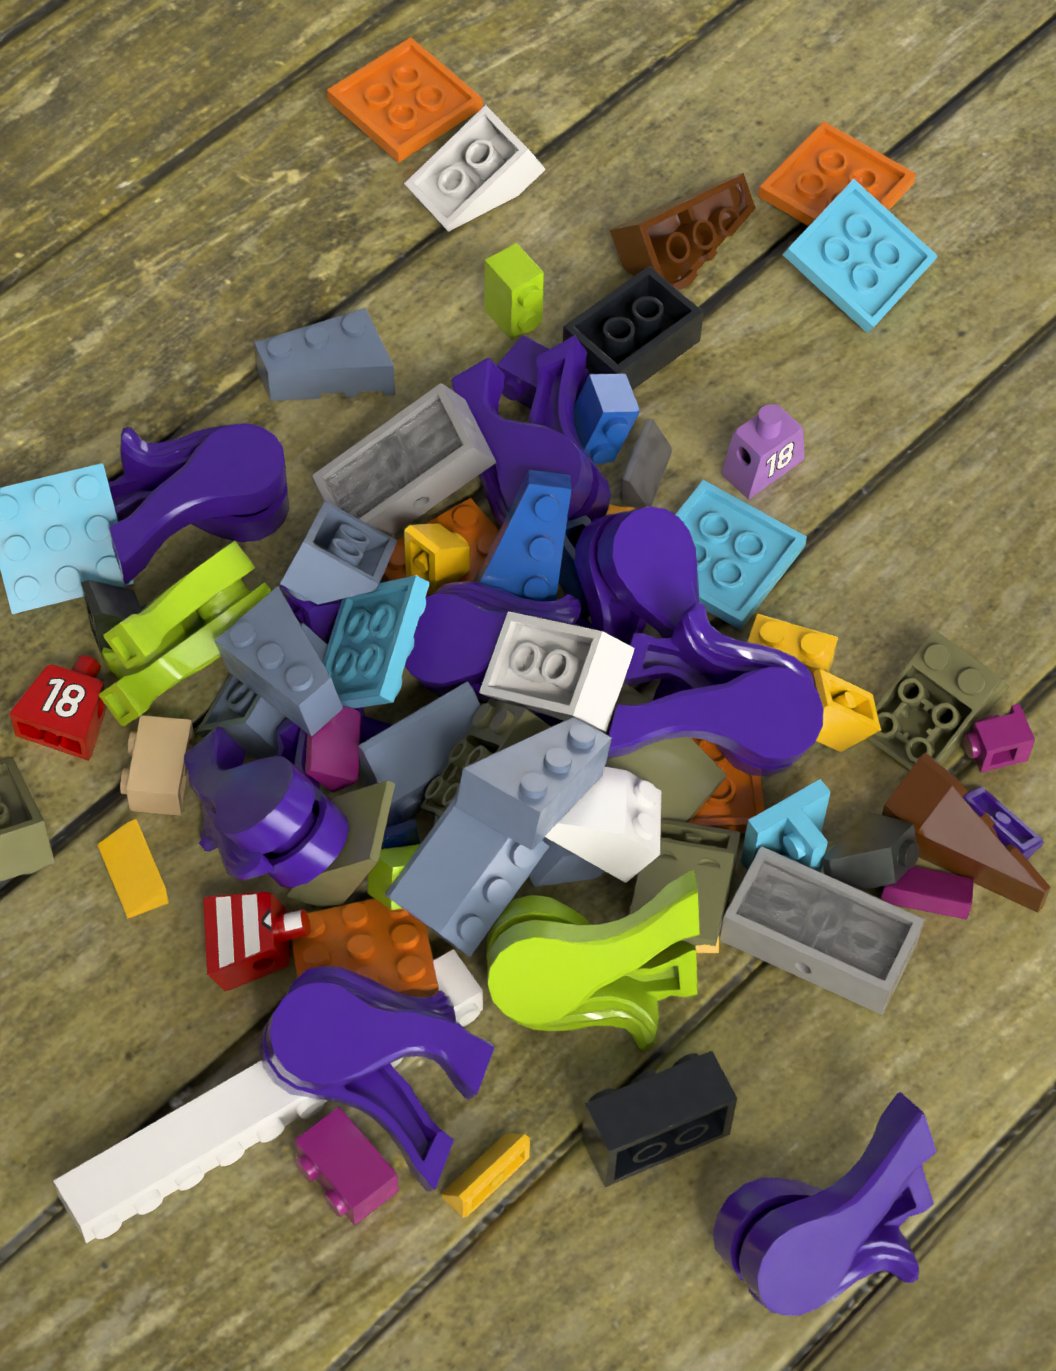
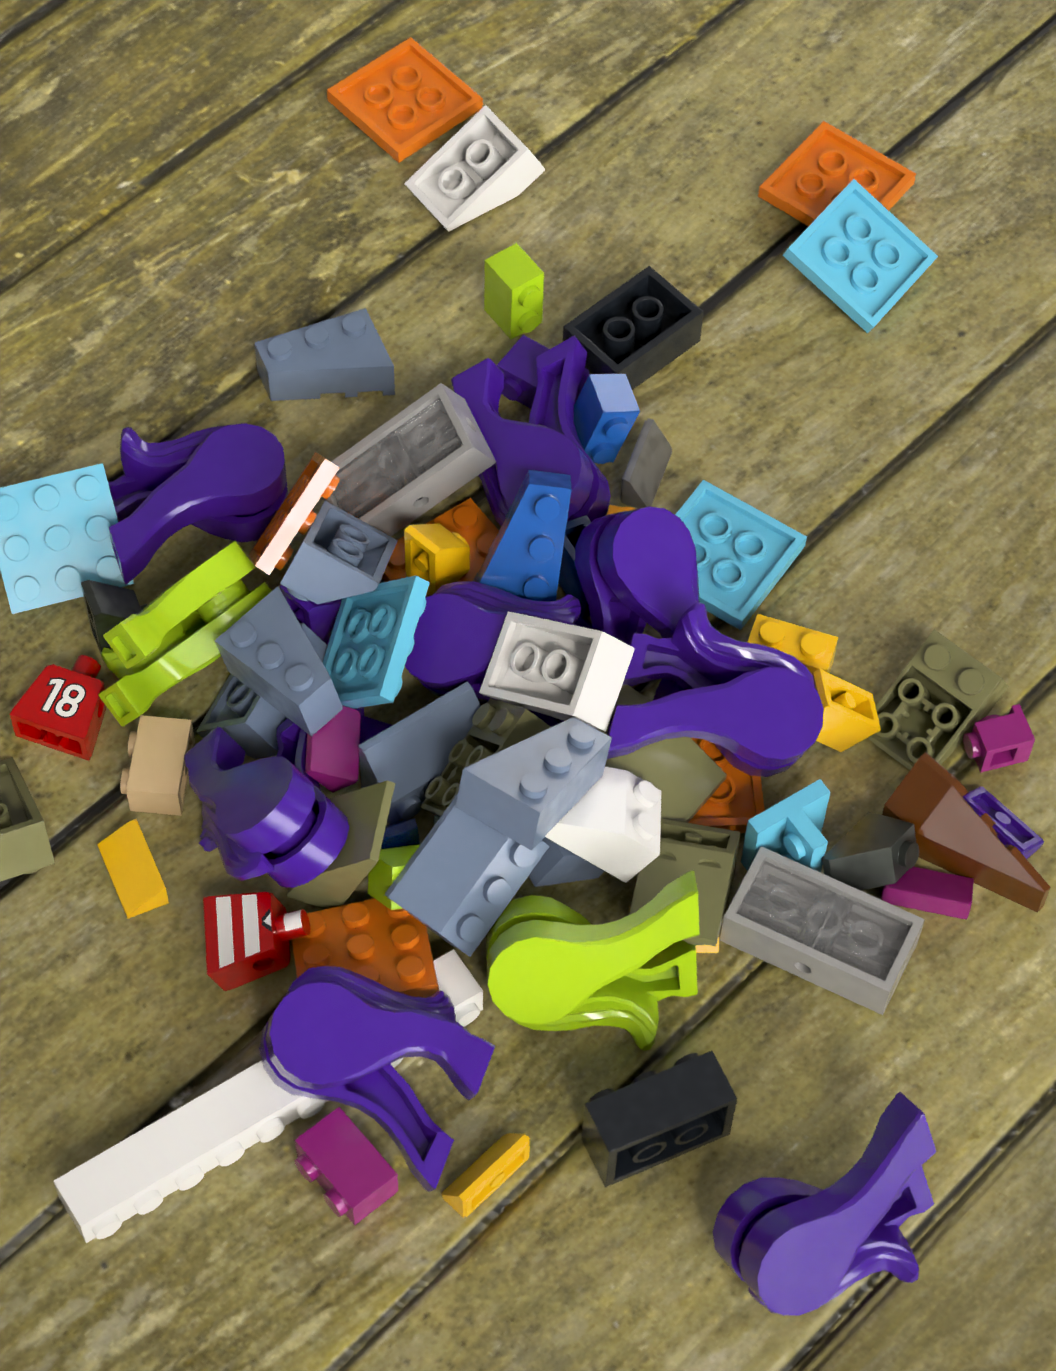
reddish brown wedge [610,173,756,290] -> none
medium lavender torso [721,404,804,500] -> none
none -> plate [248,452,340,575]

